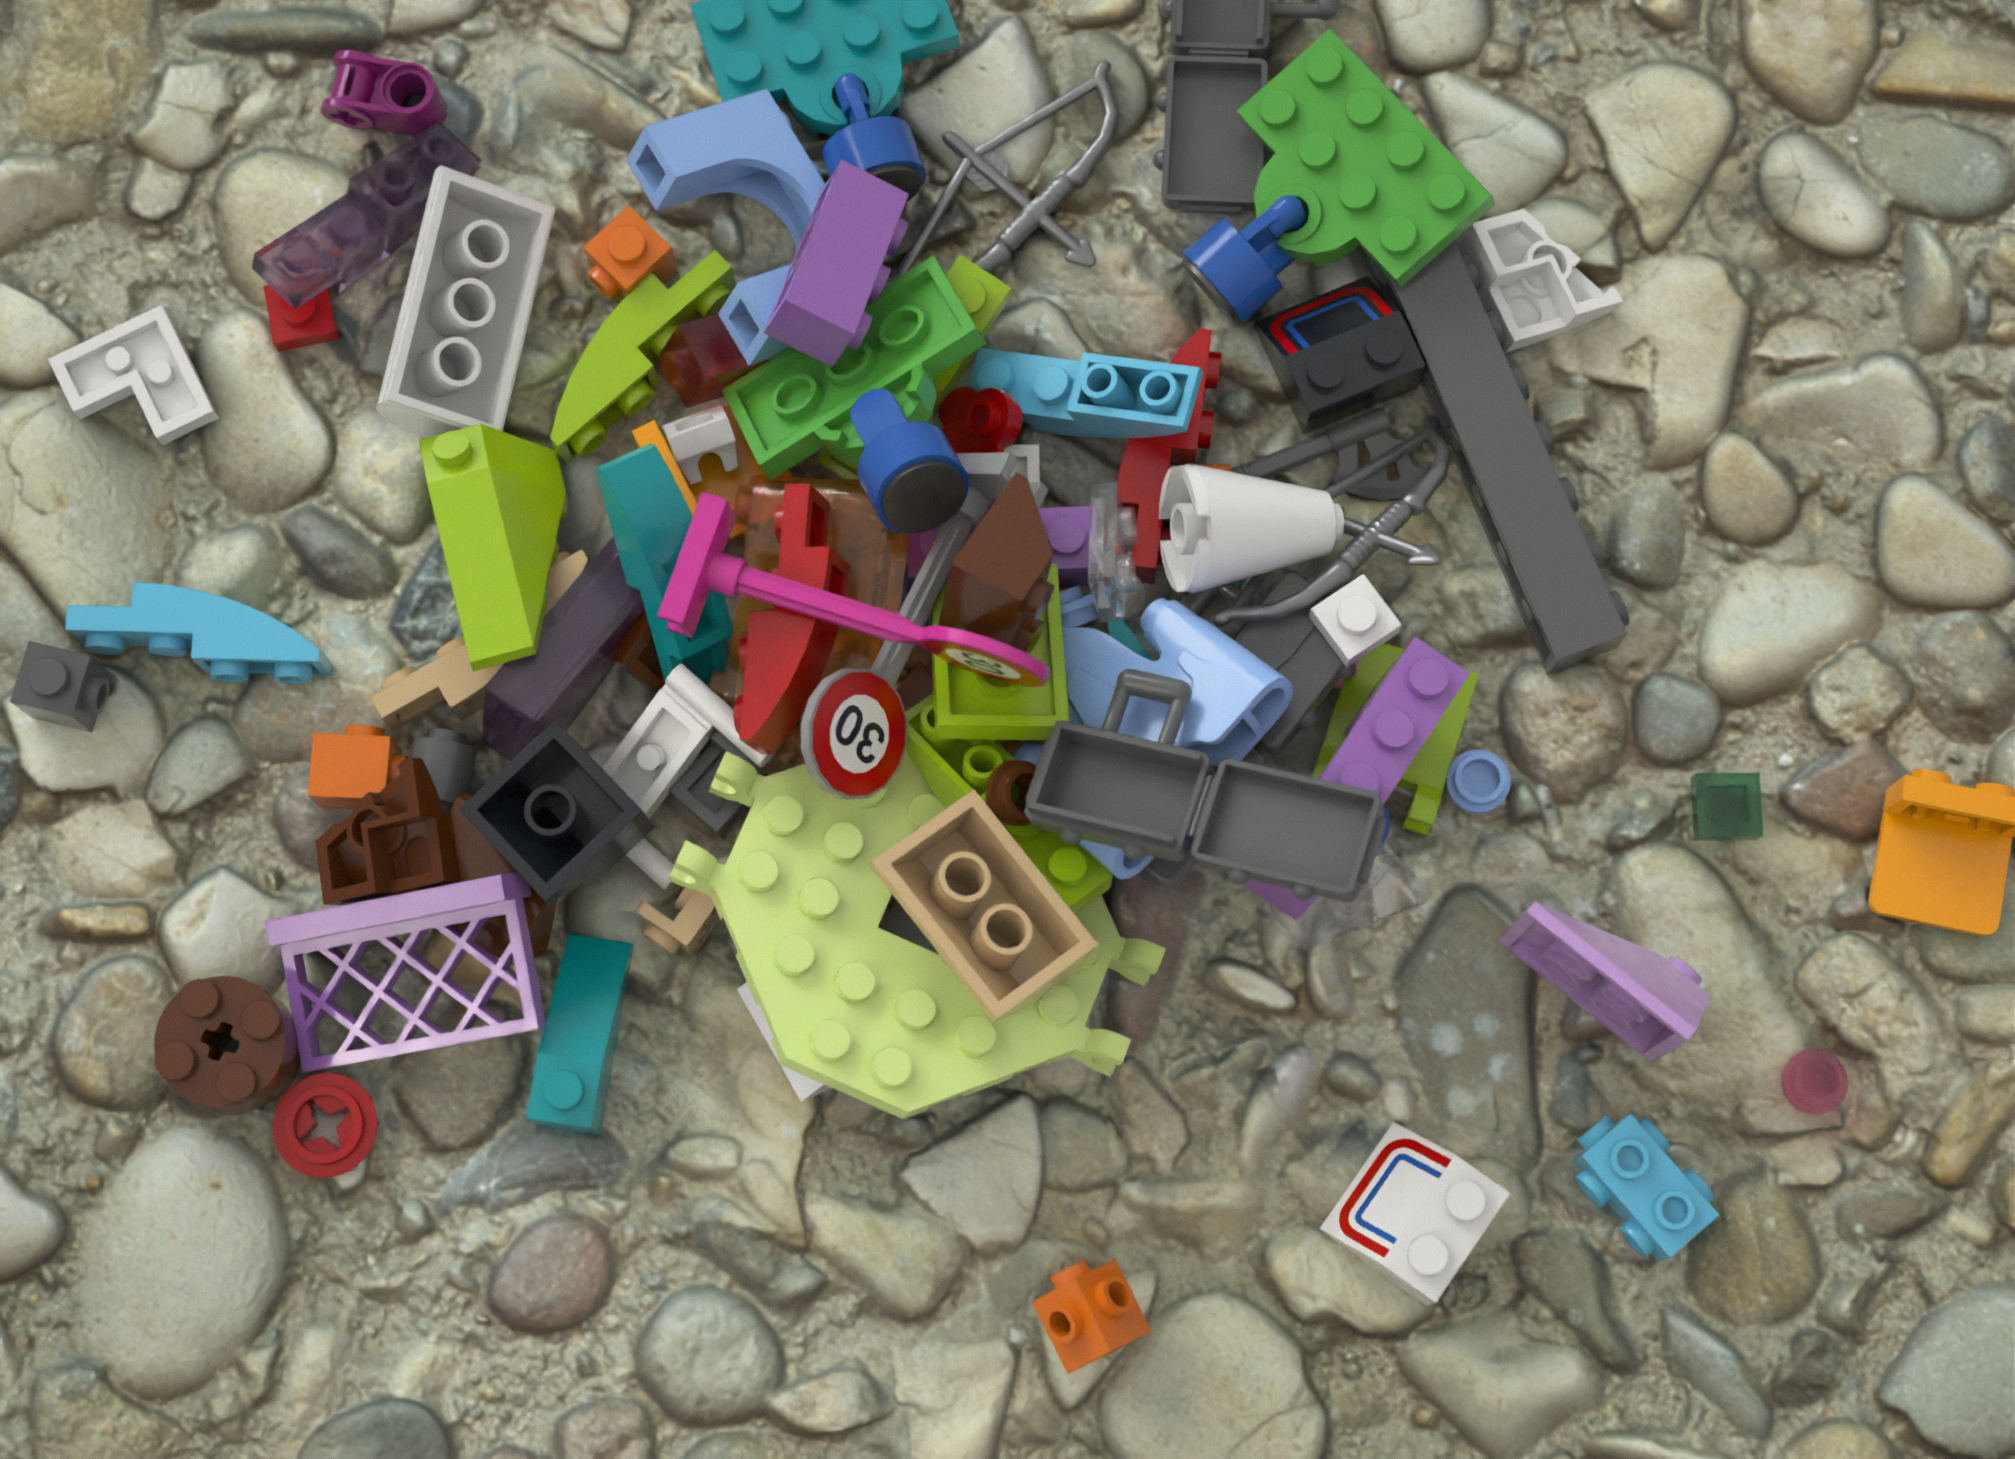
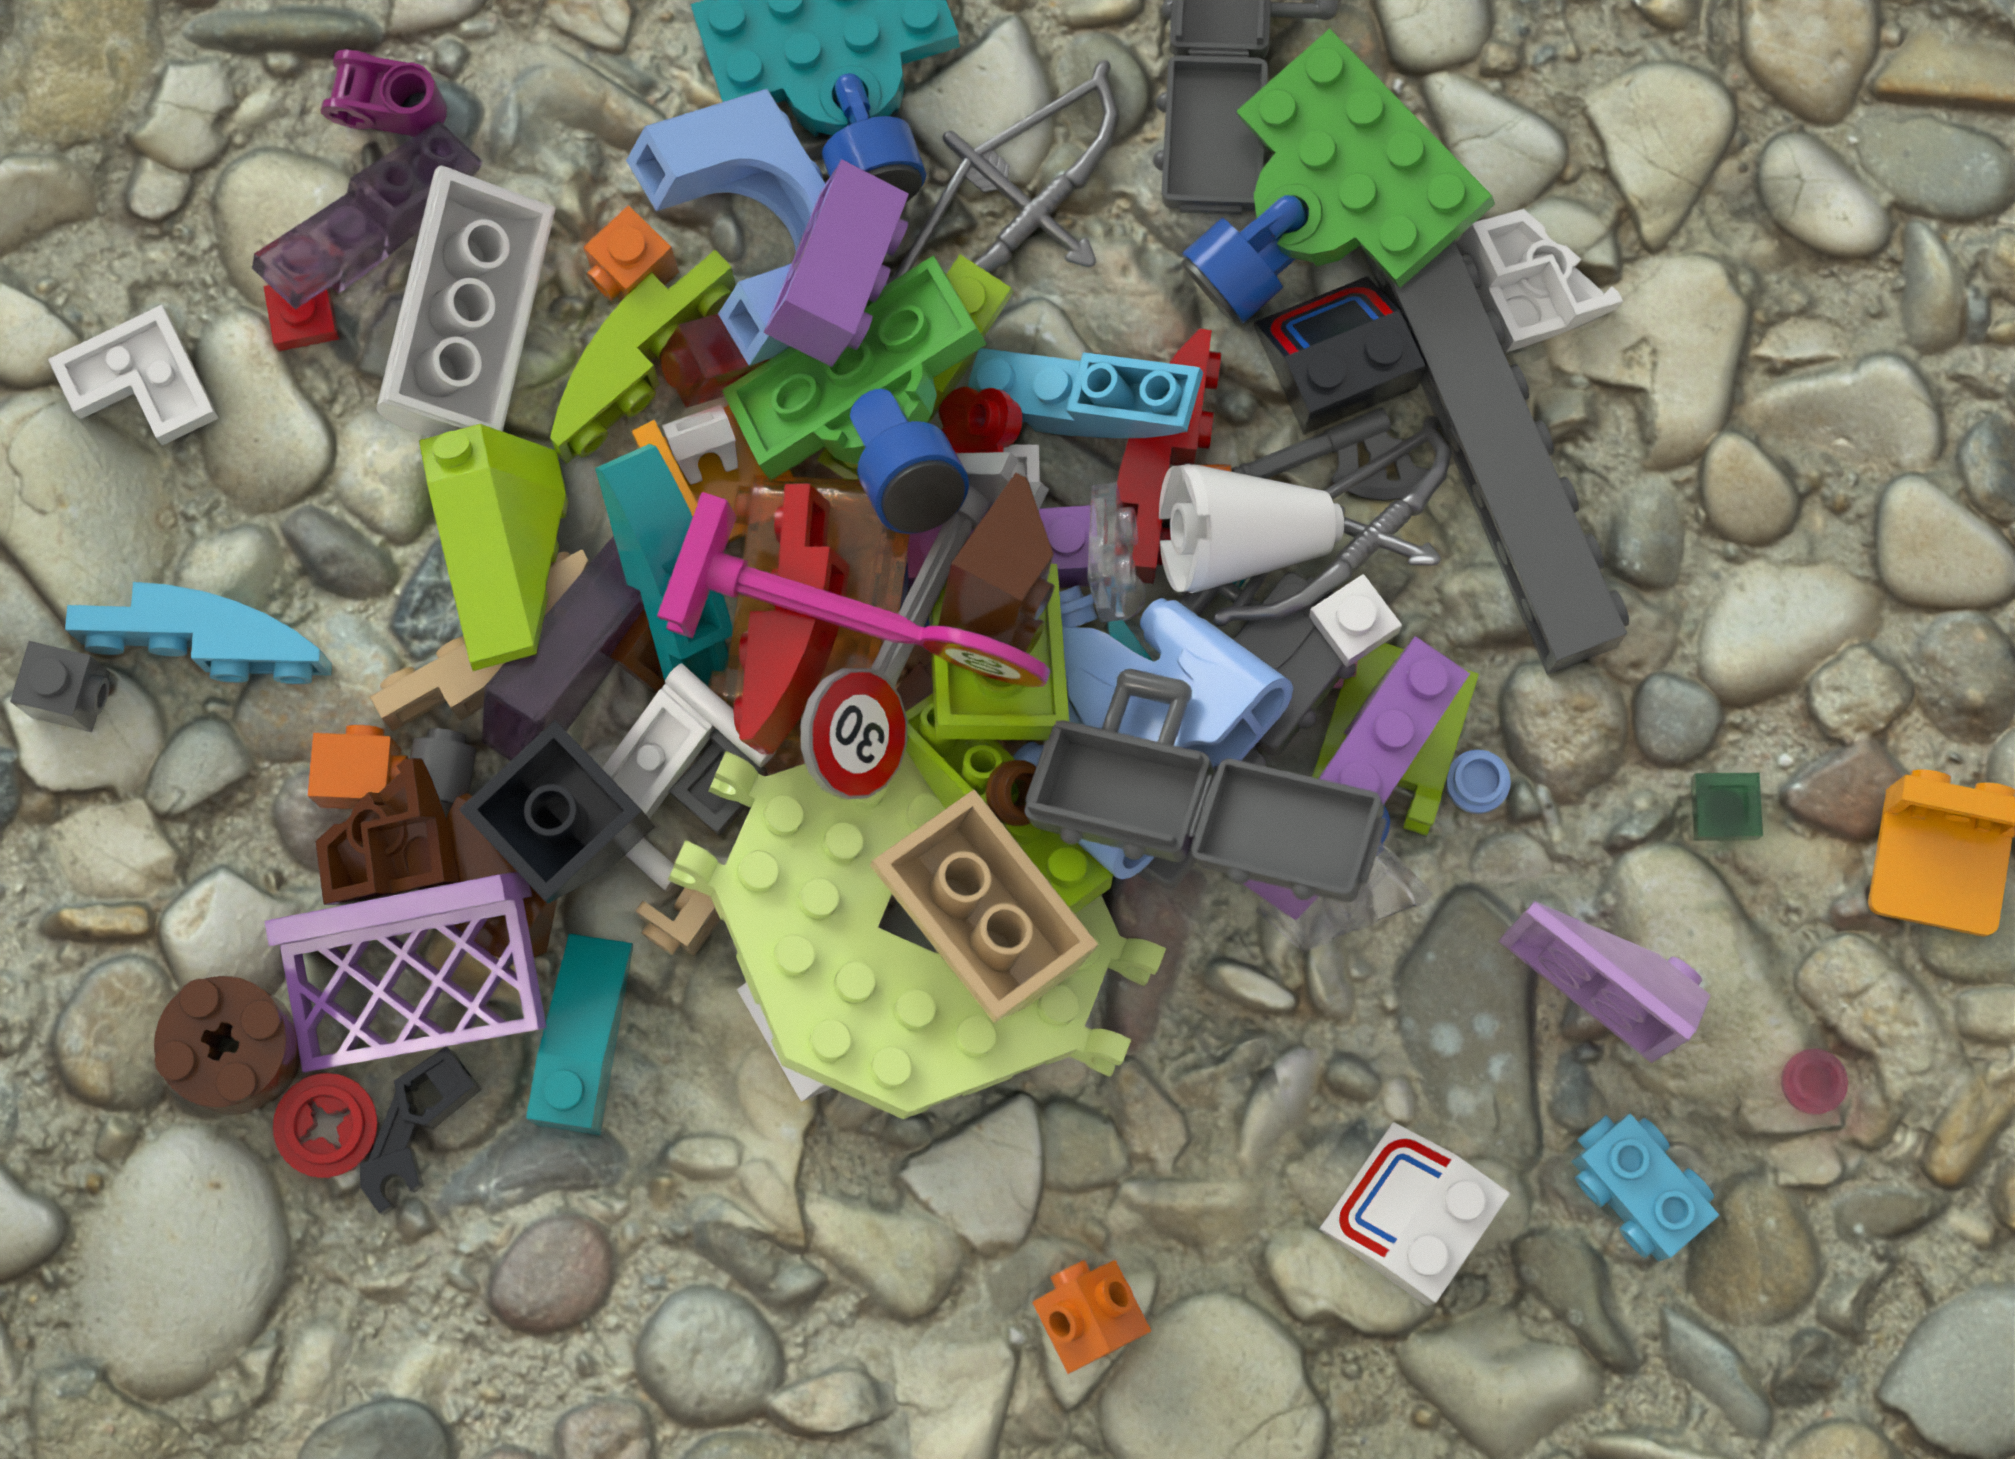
none -> black piece [360,1046,482,1216]

